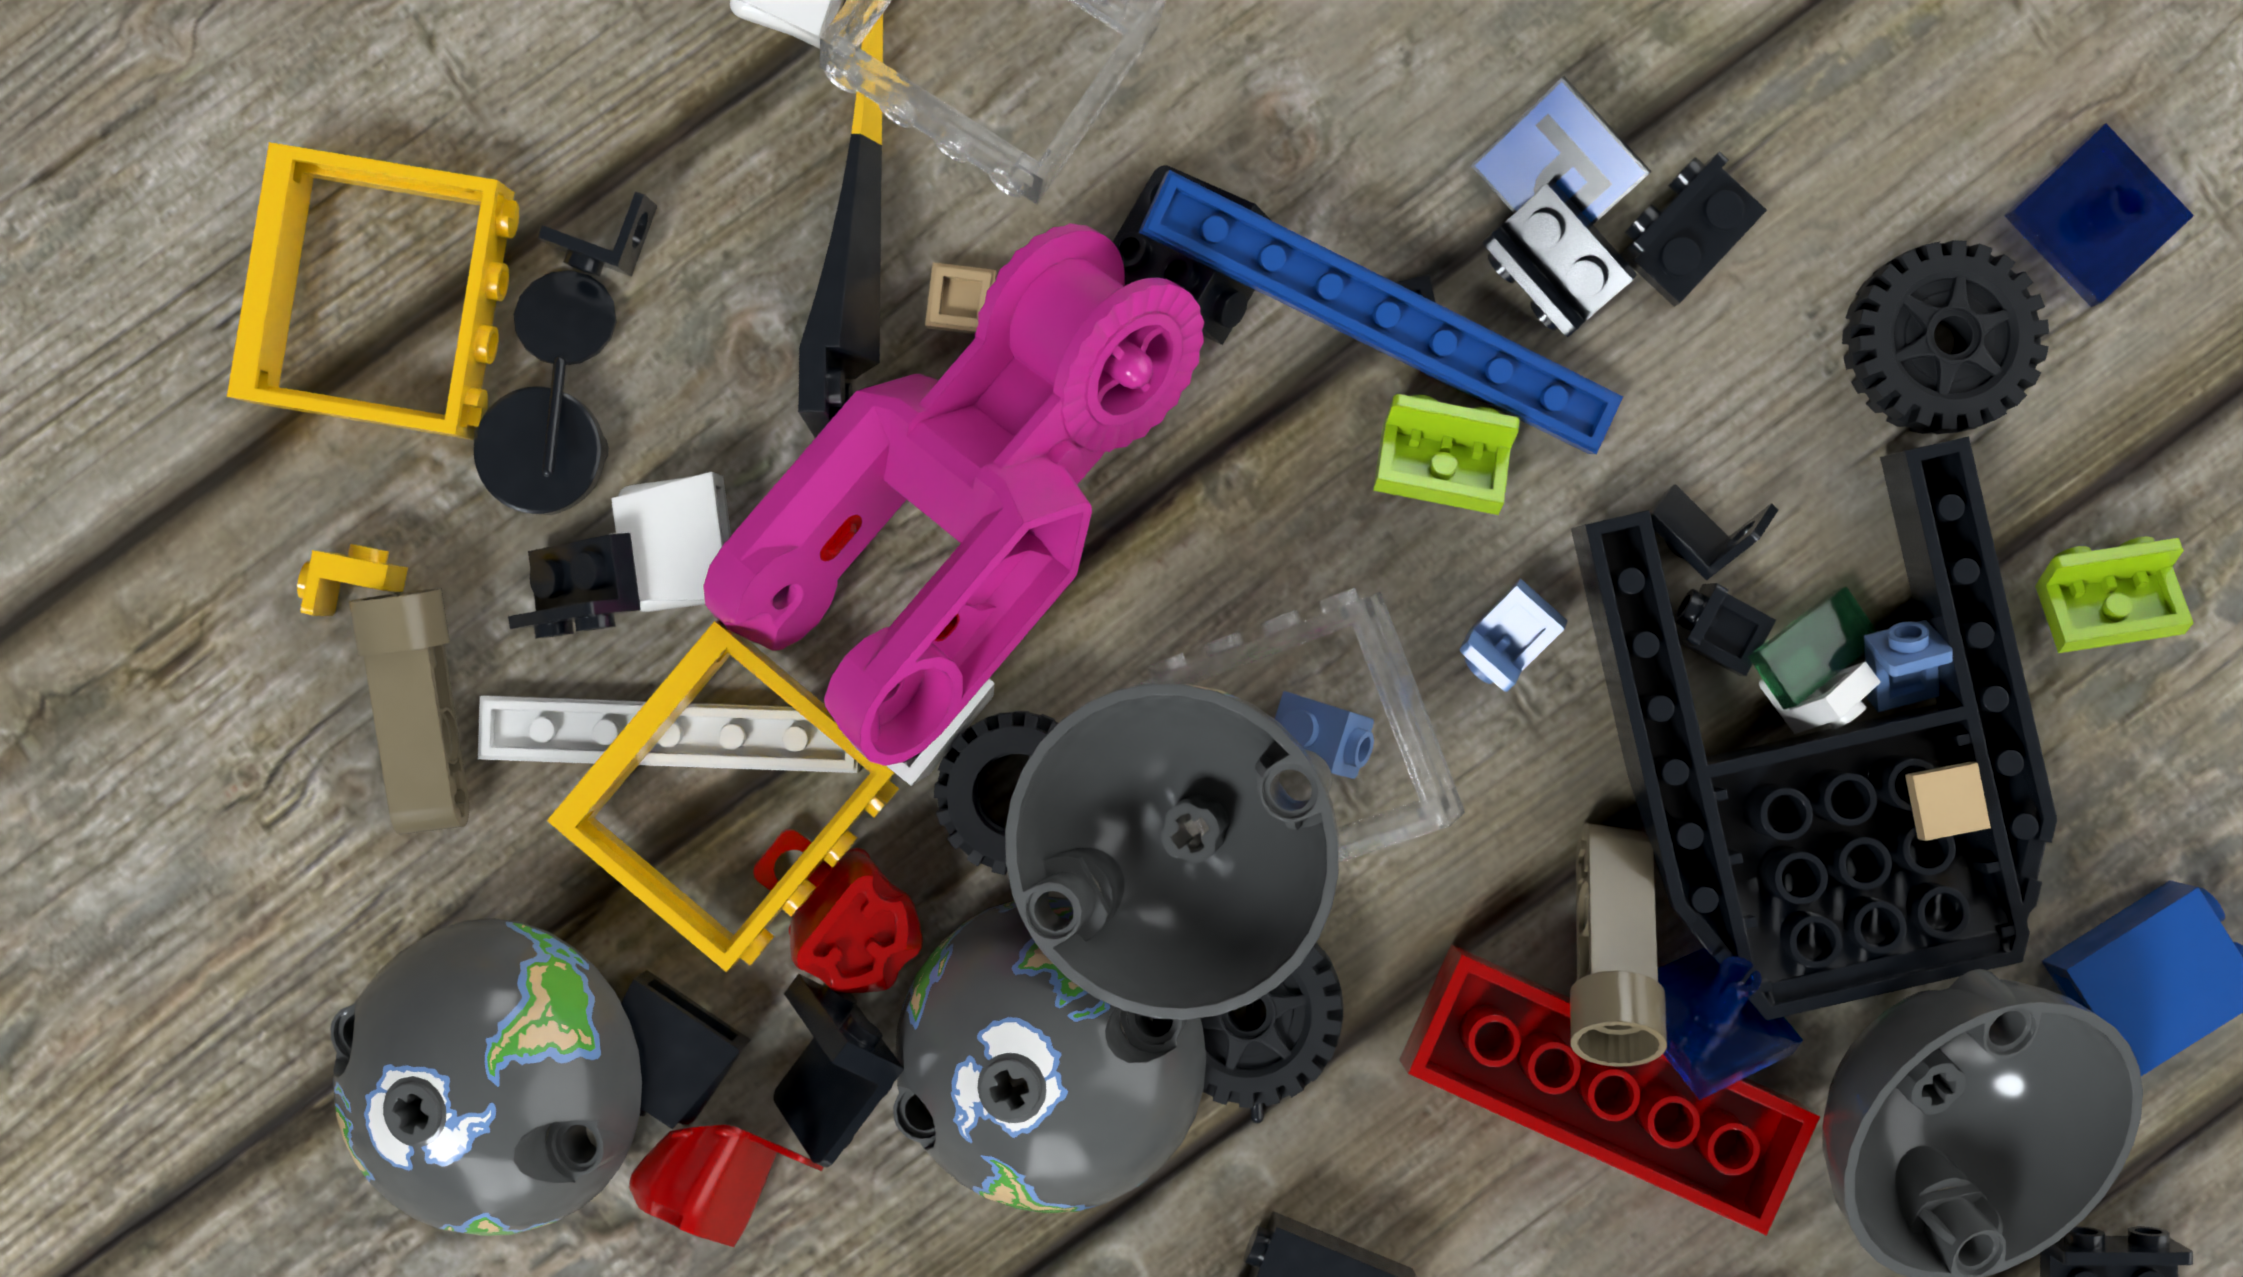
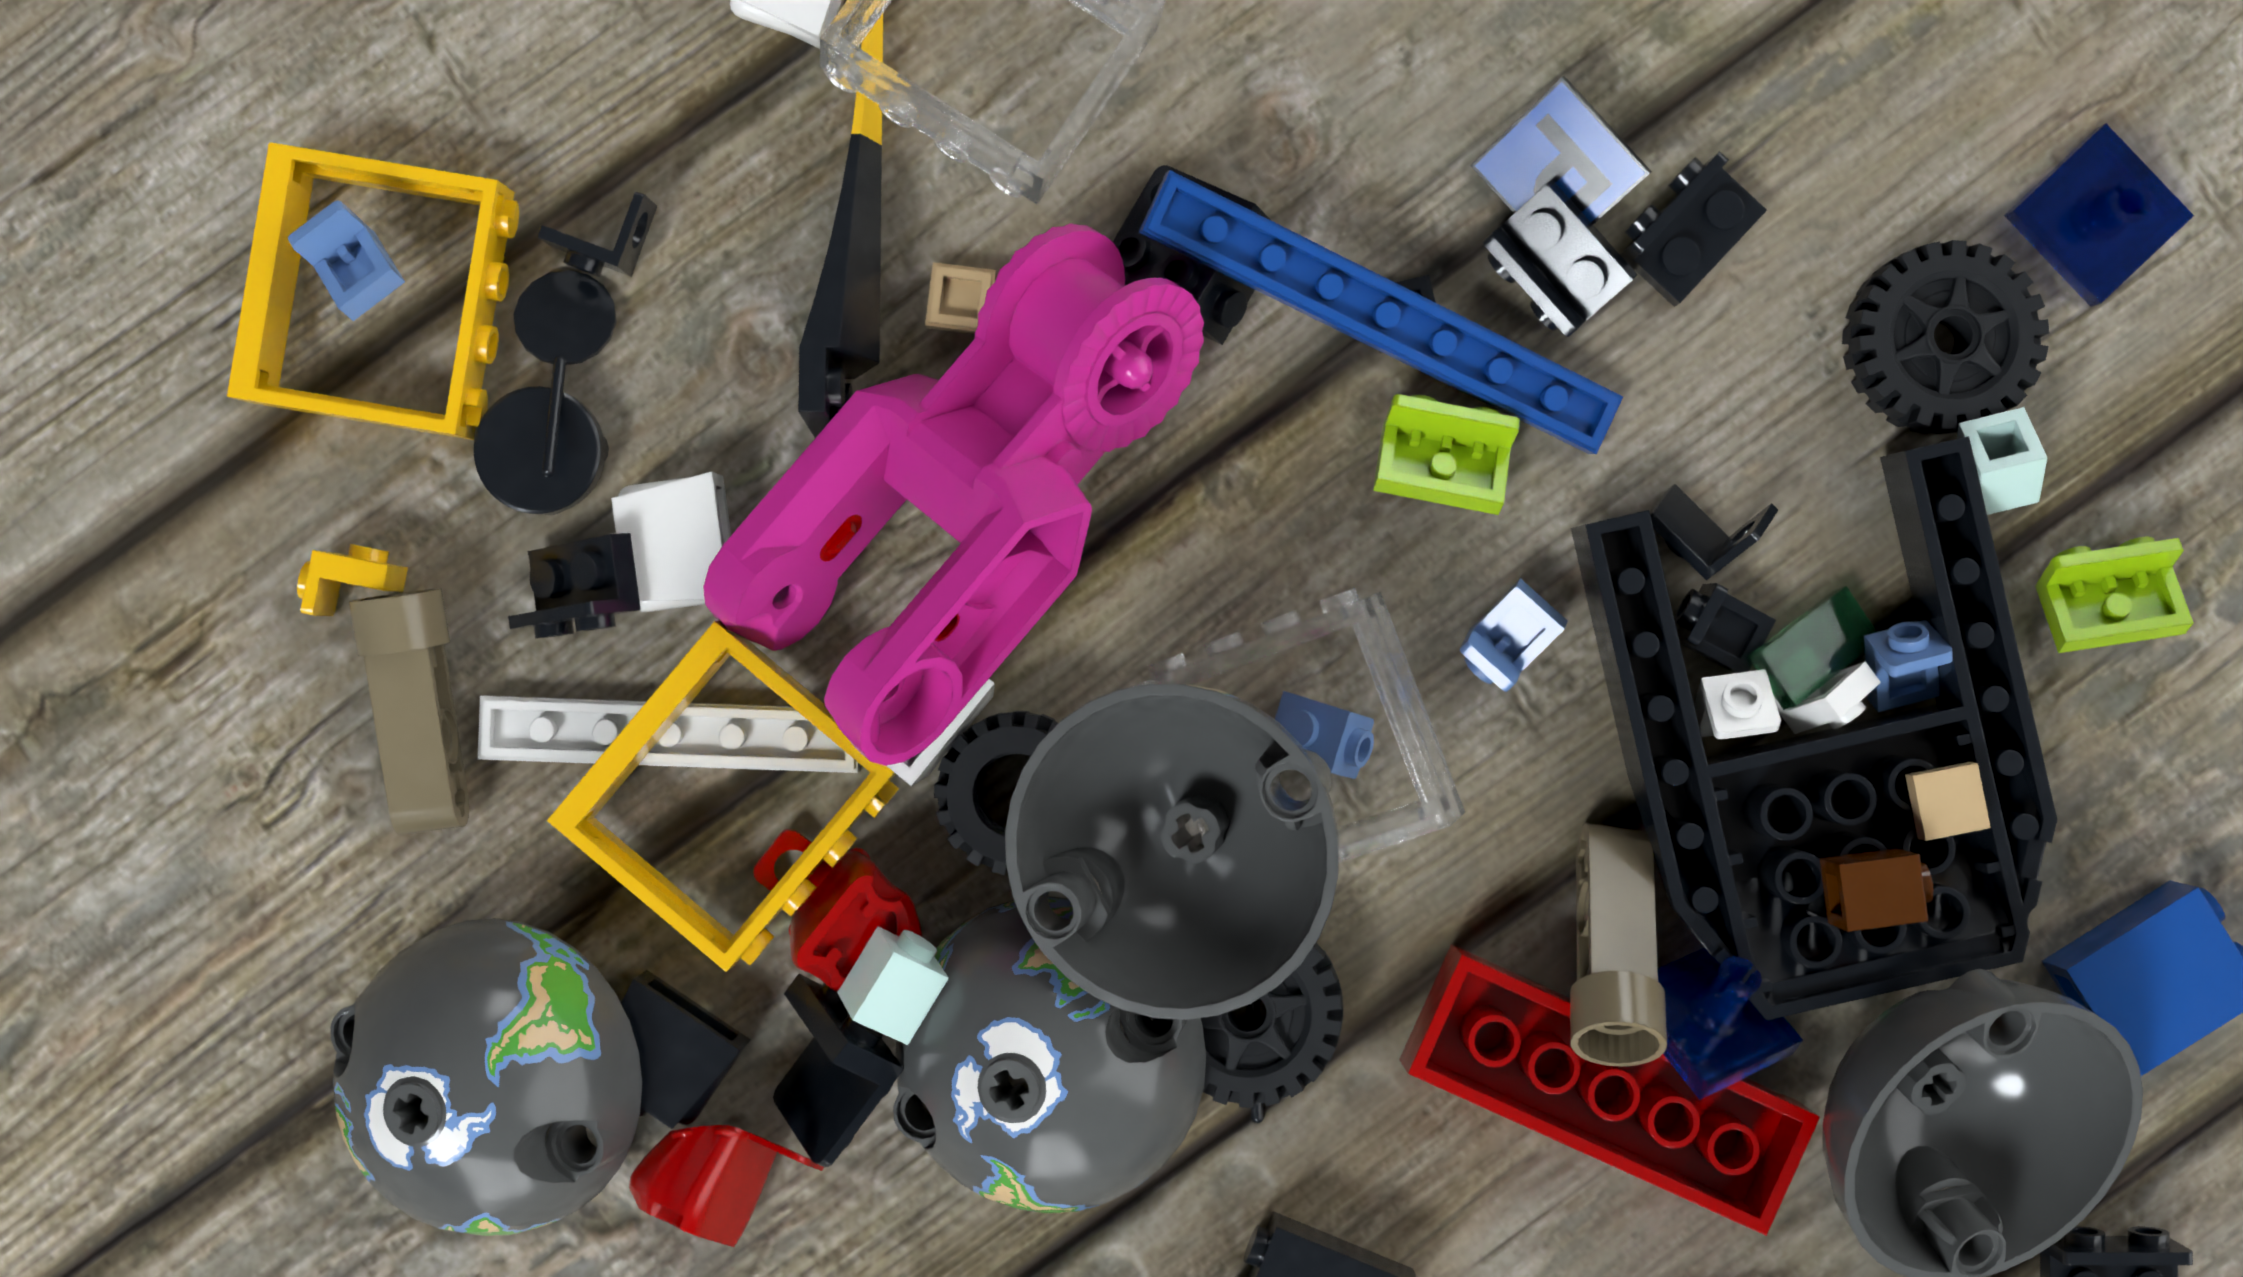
none -> medium blue bracket [288,200,405,321]
none -> light aqua brick [837,926,949,1045]
none -> white bracket [1694,669,1781,740]
none -> reddish brown brick [1820,848,1933,932]
none -> light aqua brick [1957,407,2047,515]

